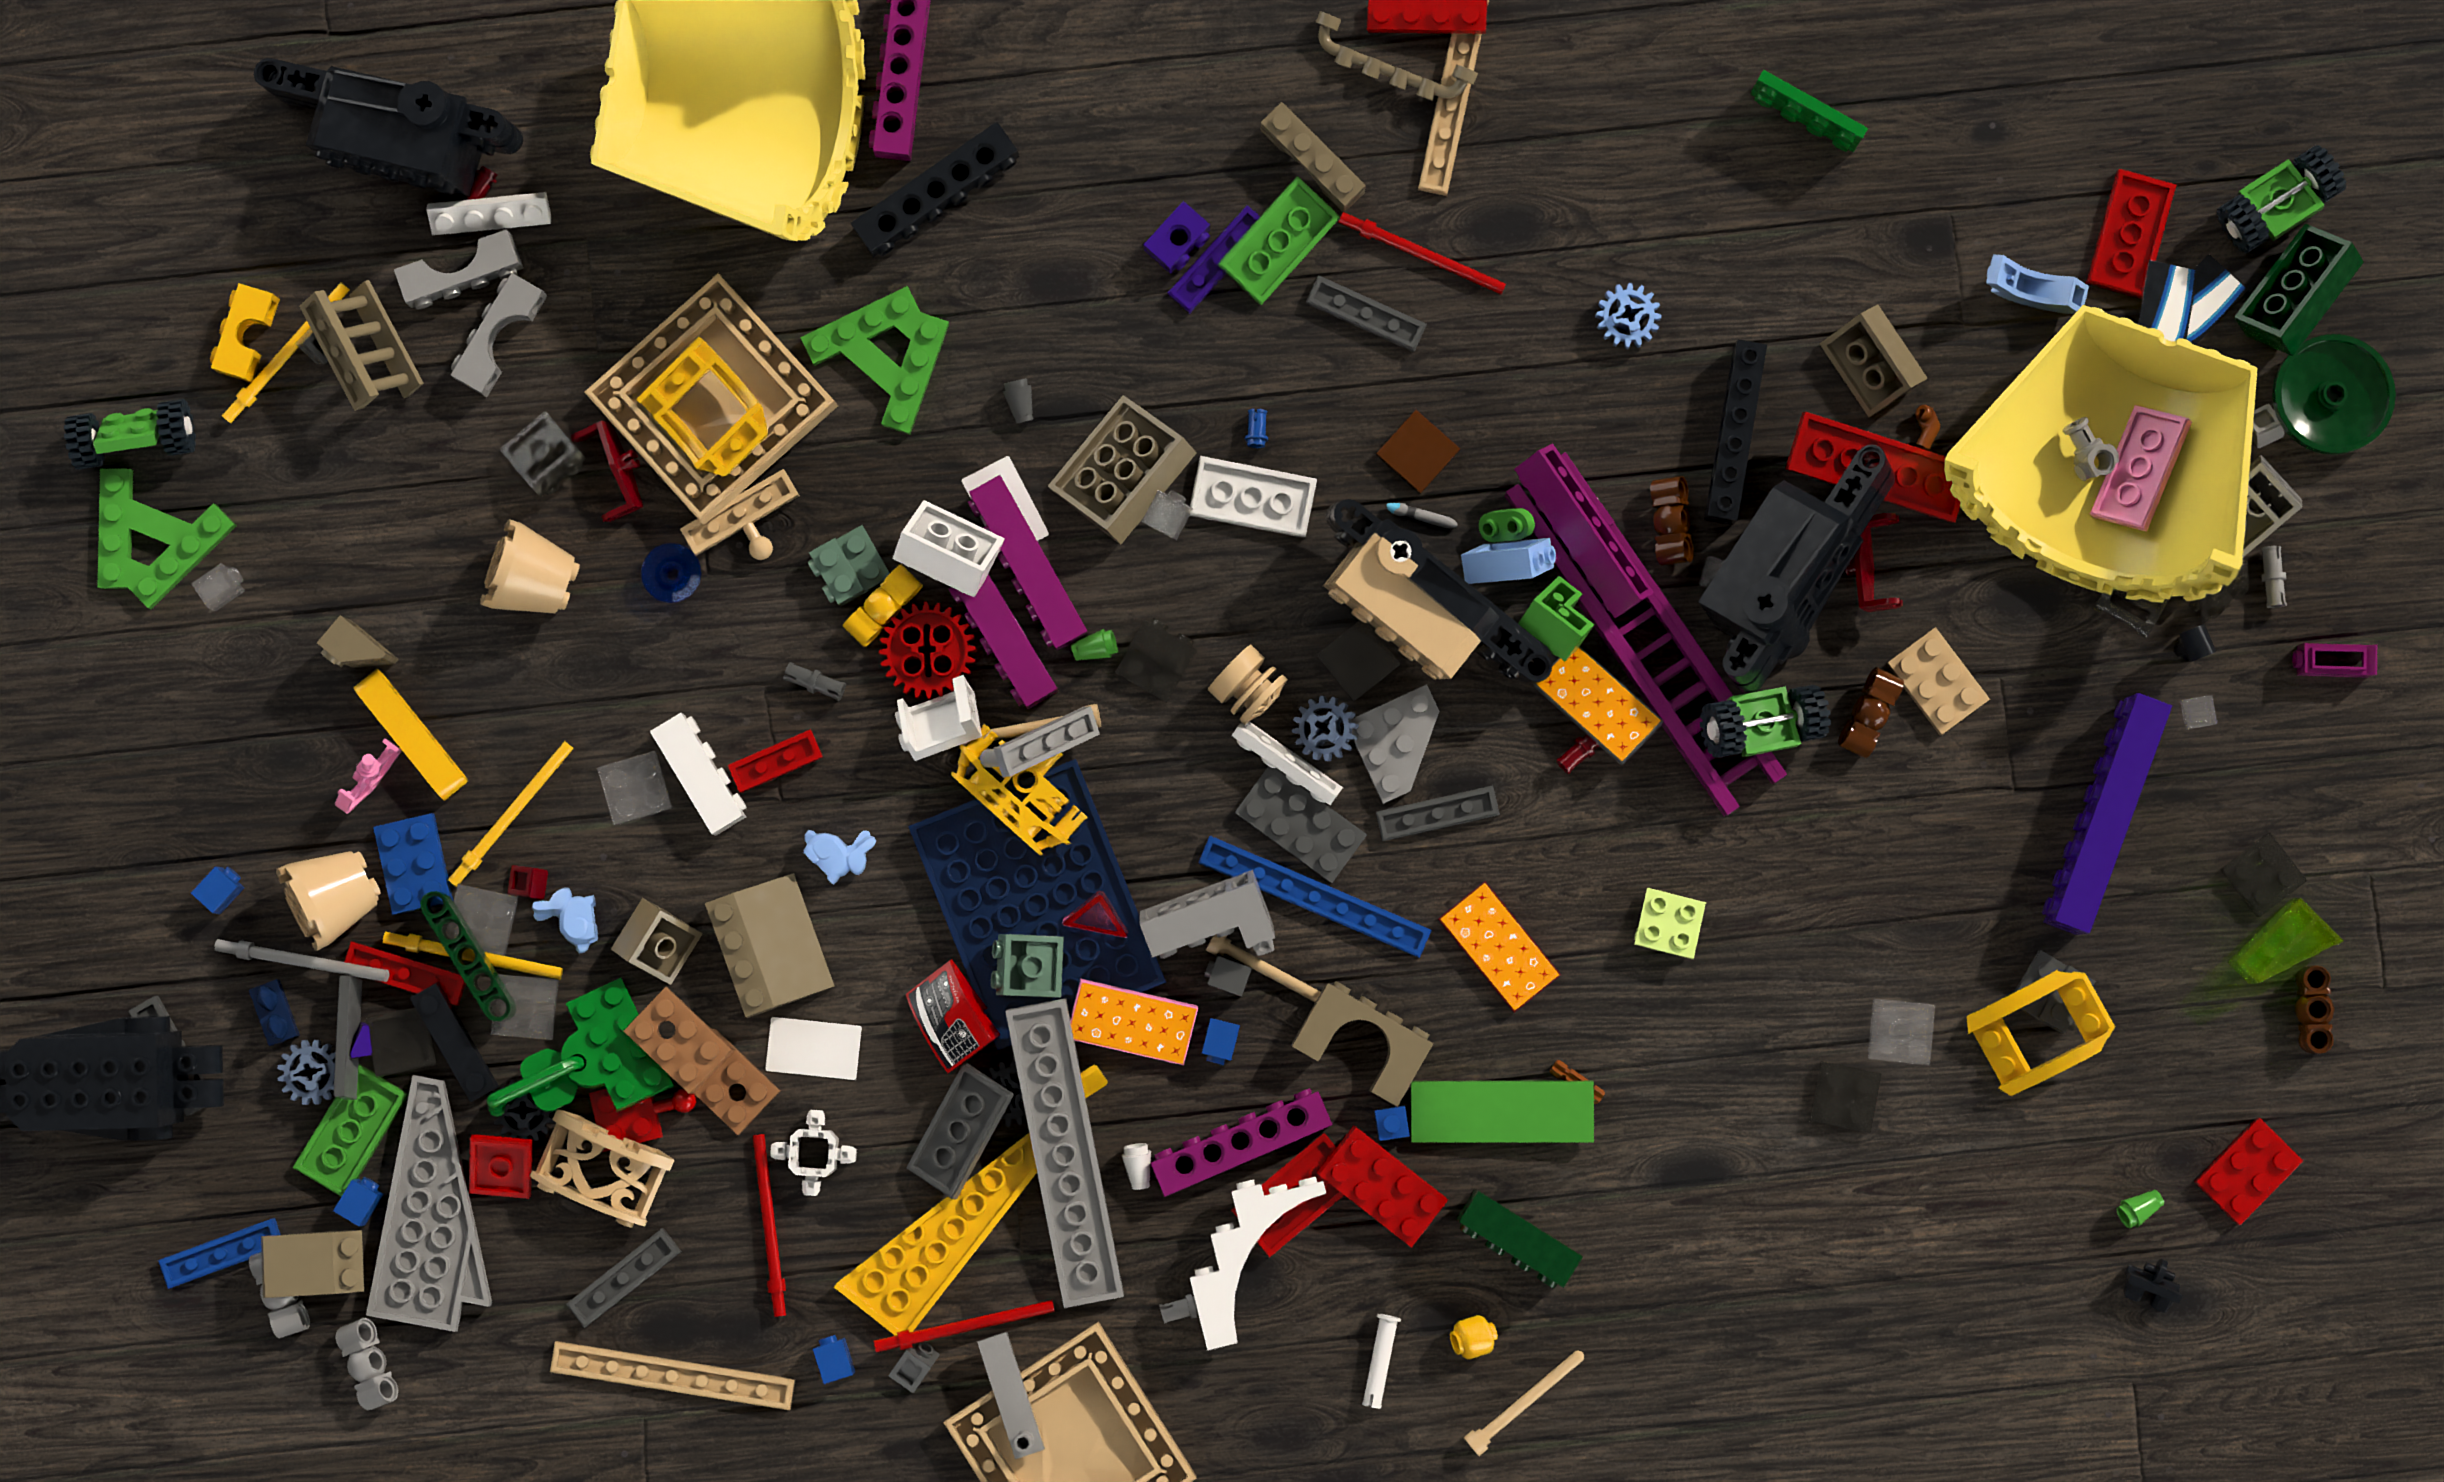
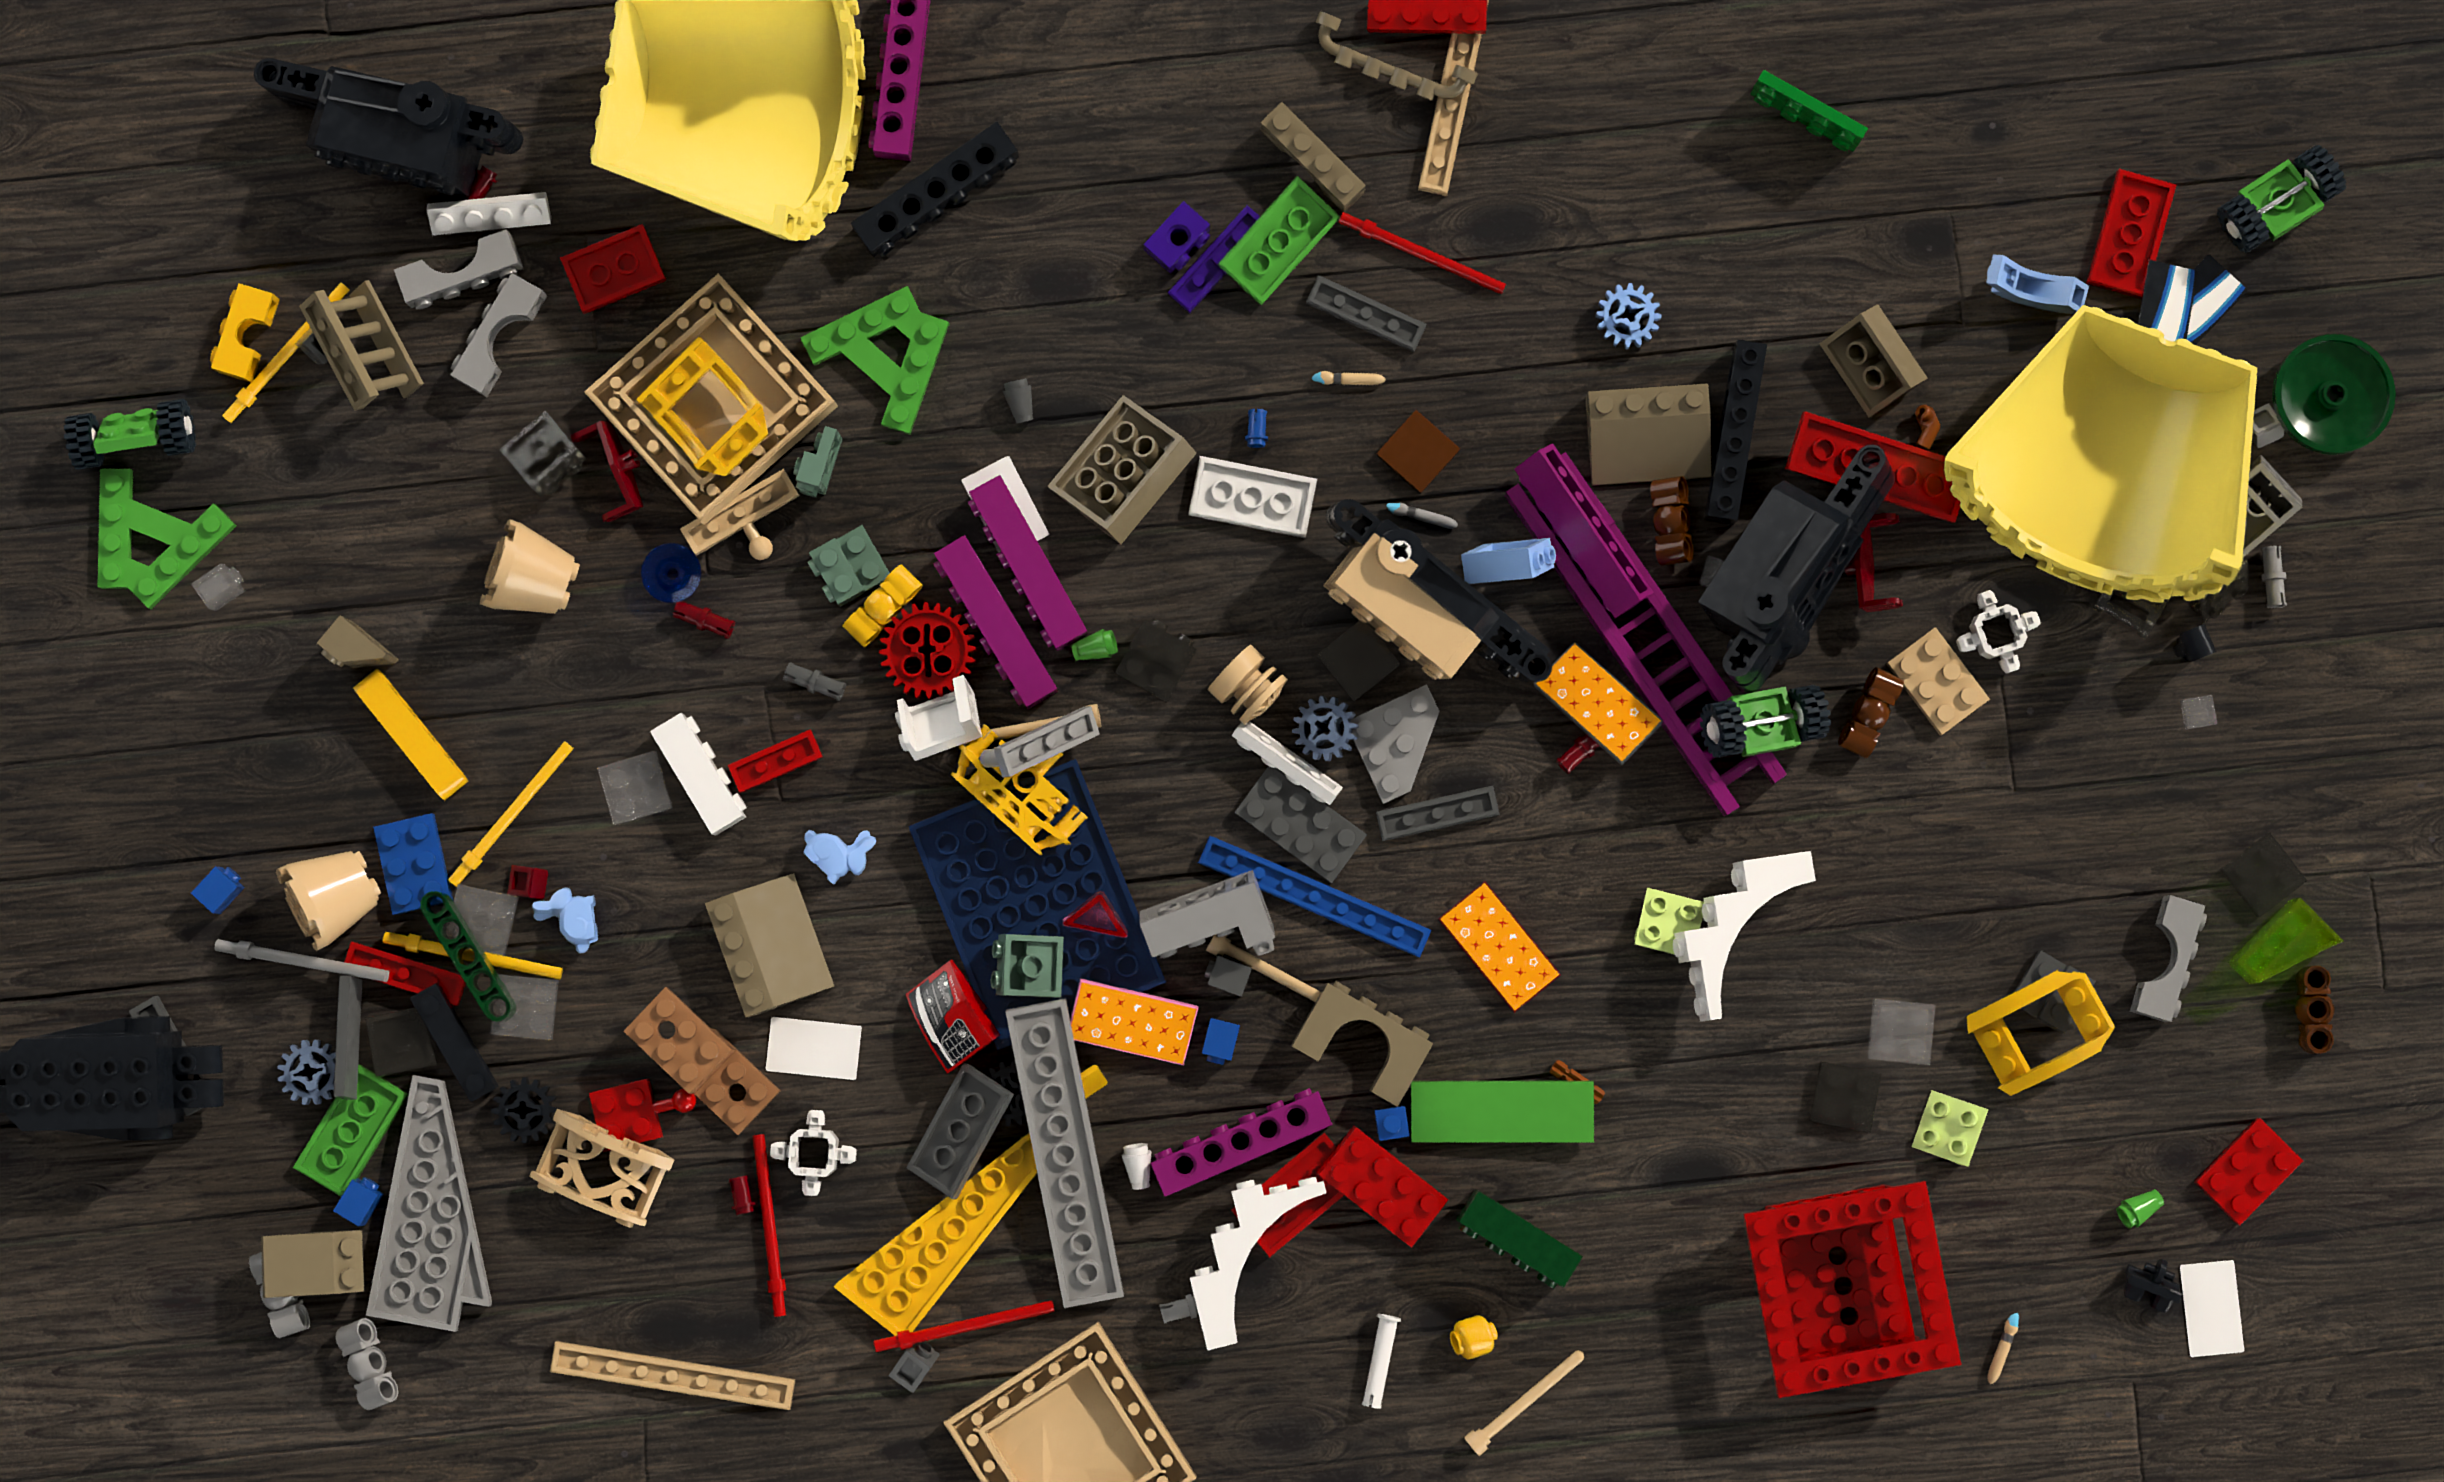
blue tile [158,1218,281,1289] -> none
dark blue tile [249,979,300,1046] -> none
bright pink piece [335,738,401,814] -> none
dark purple slope [350,1022,372,1058] -> none
red tile [469,1134,532,1199] -> none
green plate [486,978,673,1117] -> none
dark grey tile [566,1228,682,1328] -> none
dark tan slope [611,898,703,985] -> none
blue brick [813,1335,856,1384] -> none
white slope [893,500,1005,597] -> none
light grey piece [977,1332,1045,1459] -> none
clear brick [1142,490,1193,541] -> none
bright green plate [1479,508,1535,542] -> none
bright green brick [1518,576,1594,661] -> none
dark purple brick [2042,693,2172,935] -> none
light grey connector [2063,417,2119,481] -> none
bright pink tile [2090,405,2192,532] -> none
dark green brick [2234,223,2364,356] -> none
magenta window [2292,643,2377,678] -> none
none -> red plate [560,224,666,314]
none -> dark red pin [673,599,736,639]
none -> dark red pin [728,1175,756,1215]
none -> sand green plate [793,426,843,497]
none -> tan piece [1312,371,1386,385]
none -> dark tan slope [1585,384,1711,486]
none -> white arch [1673,851,1816,1022]
none -> red plate [1743,1181,1961,1398]
none -> yellowish green hinge [1912,1090,1988,1167]
none -> white piece [1956,590,2041,674]
none -> tan piece [1987,1313,2019,1384]
none -> light grey arch [2130,895,2207,1022]
none -> white sticker [2180,1260,2244,1357]

